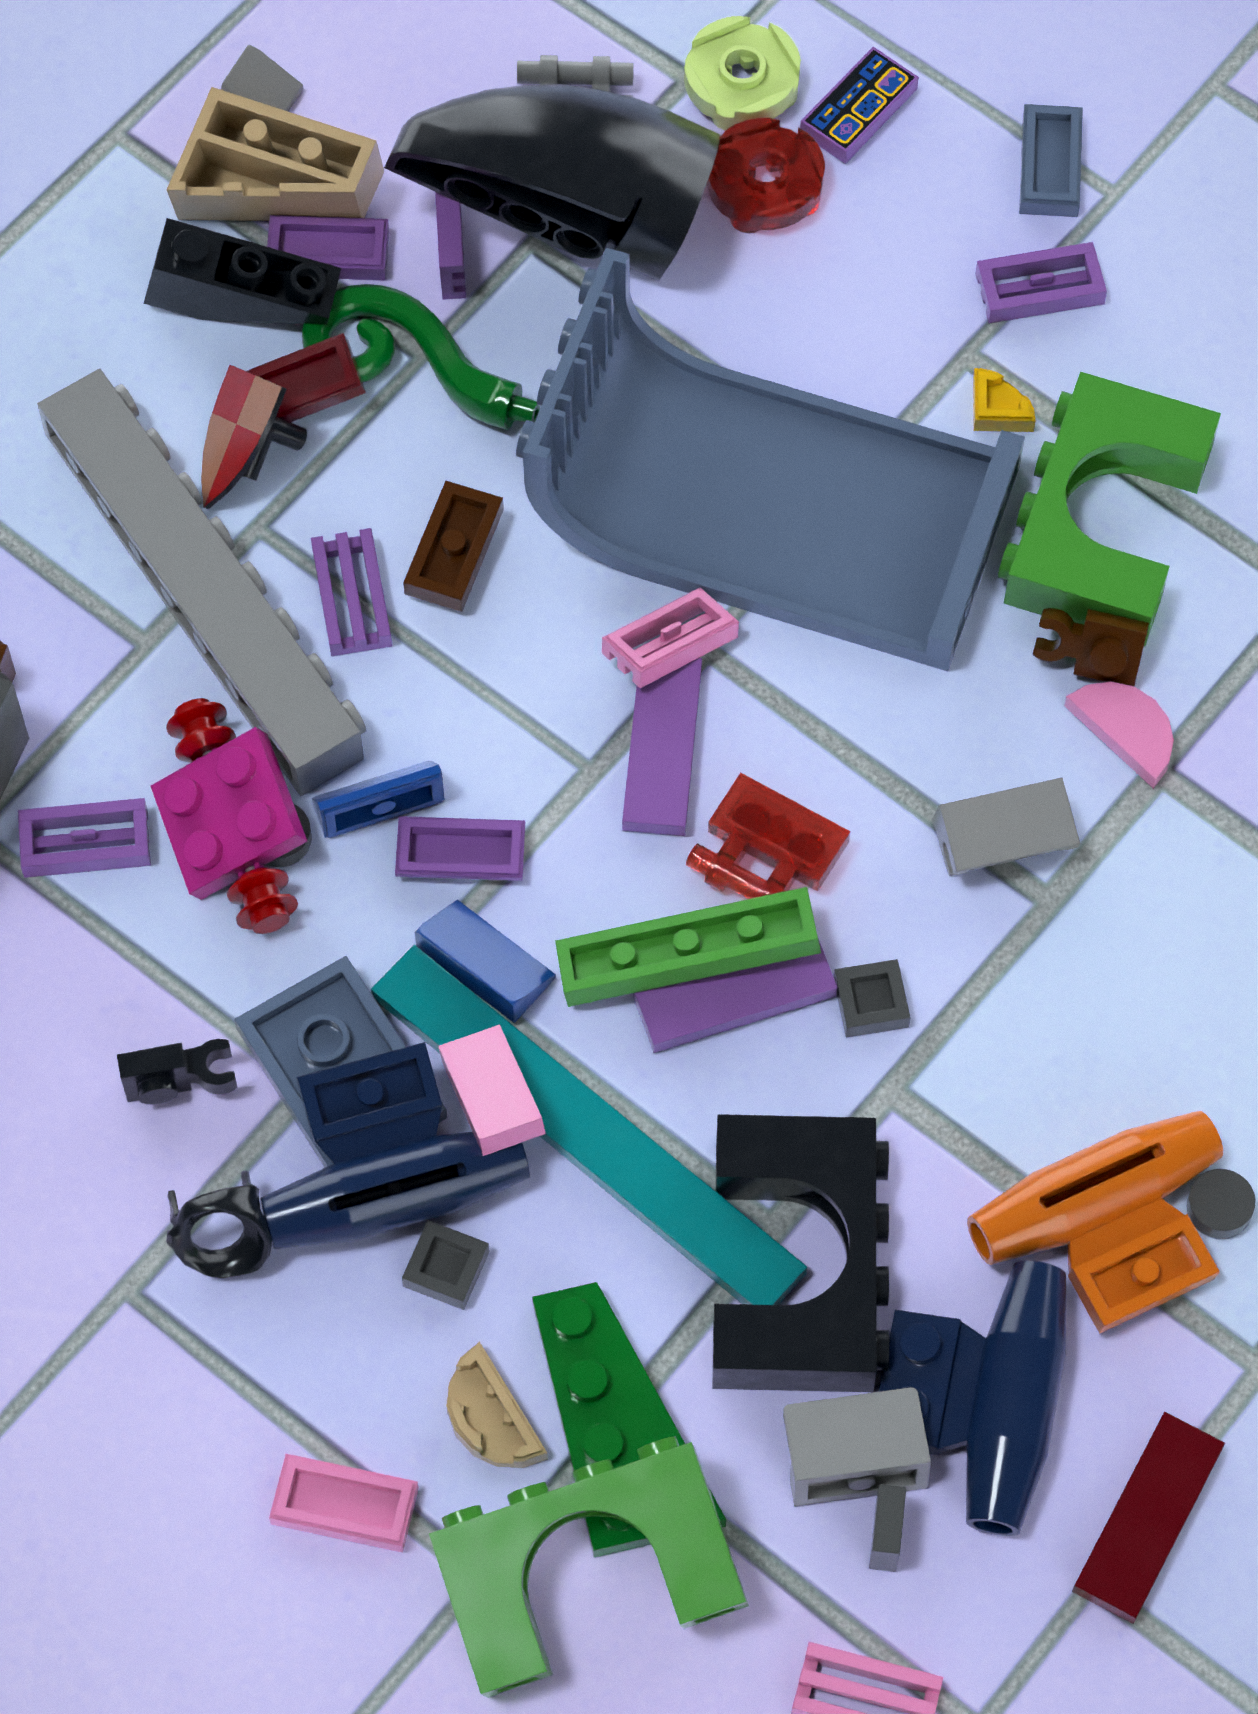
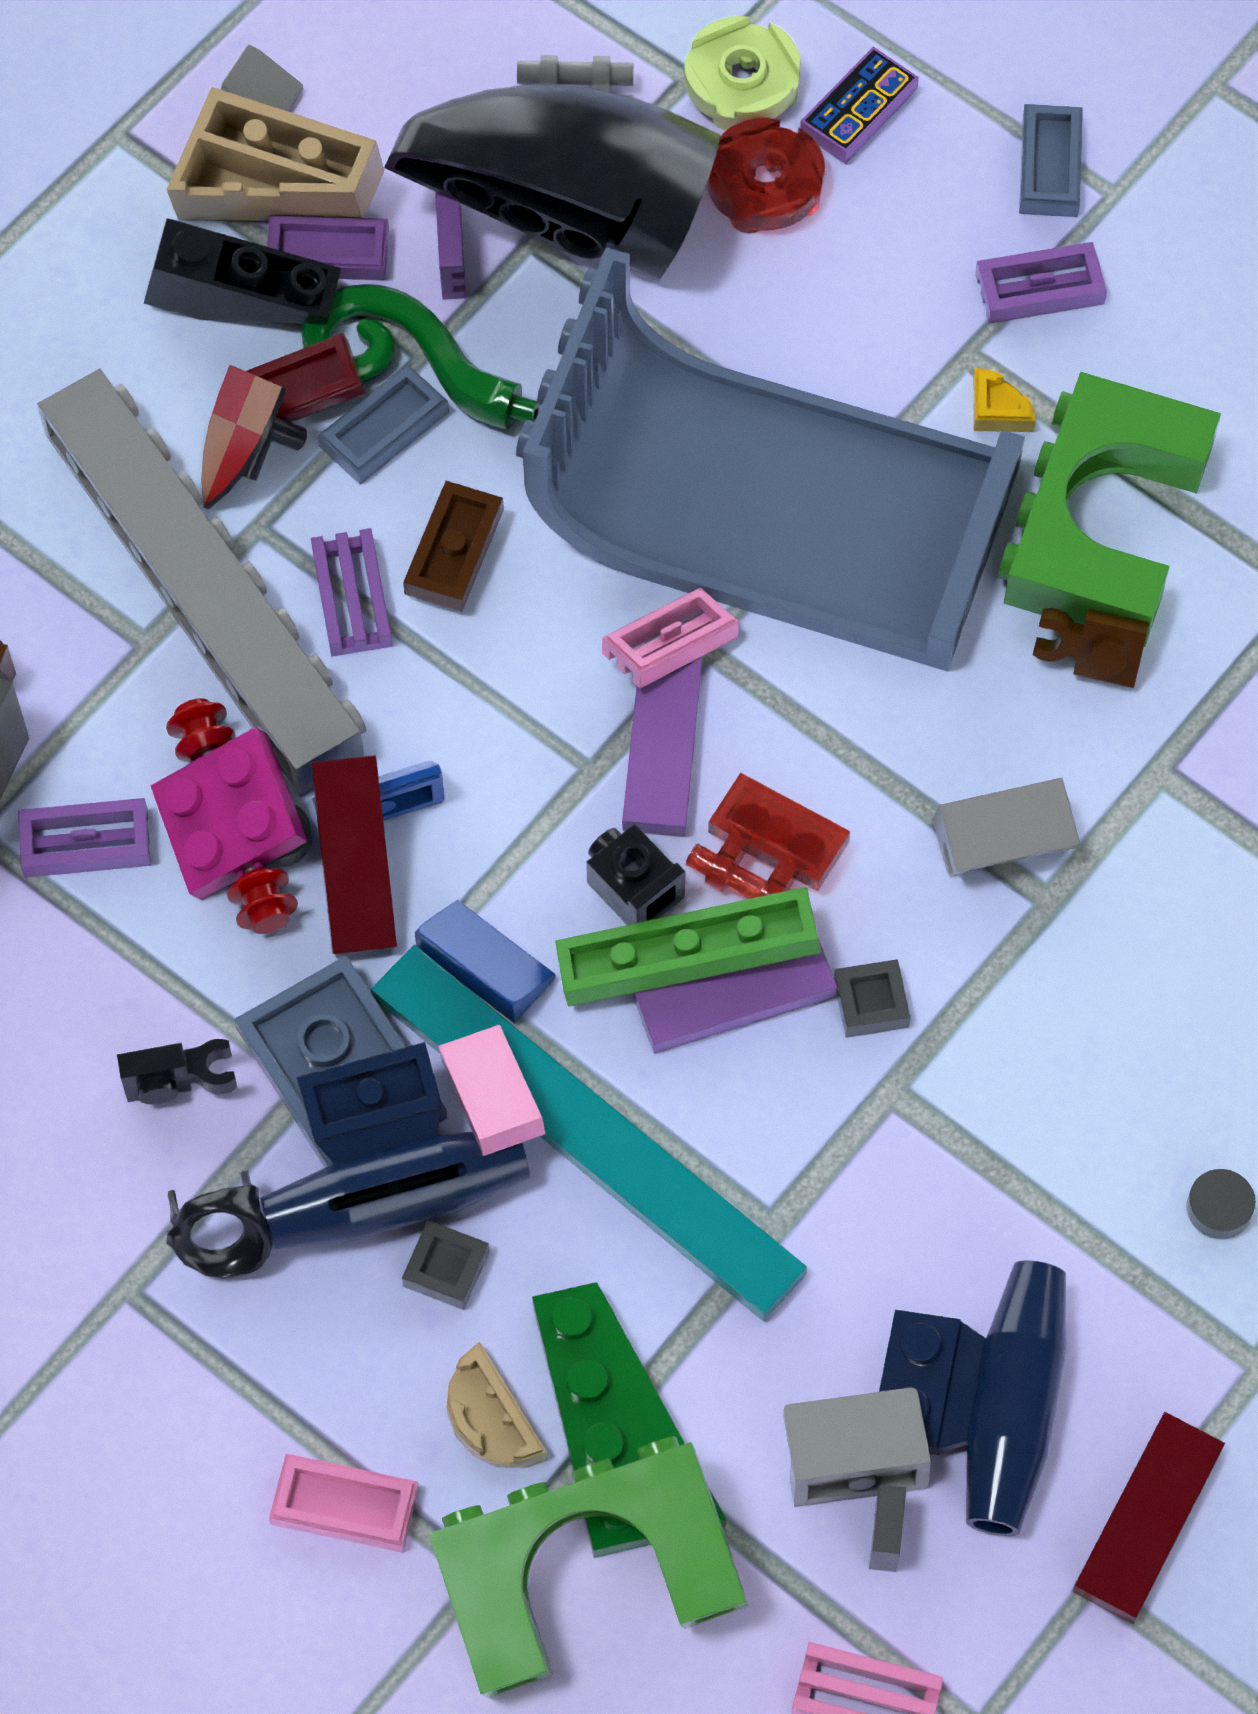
medium lavender tile [395,816,526,881] -> none
black arch [712,1114,889,1393] -> none
orange plate [967,1110,1223,1334] -> none
bright pink tile [1064,681,1174,789] -> none
none -> dark red tile [311,755,397,954]
none -> sand blue tile [318,364,449,484]
none -> black brick [586,824,685,925]

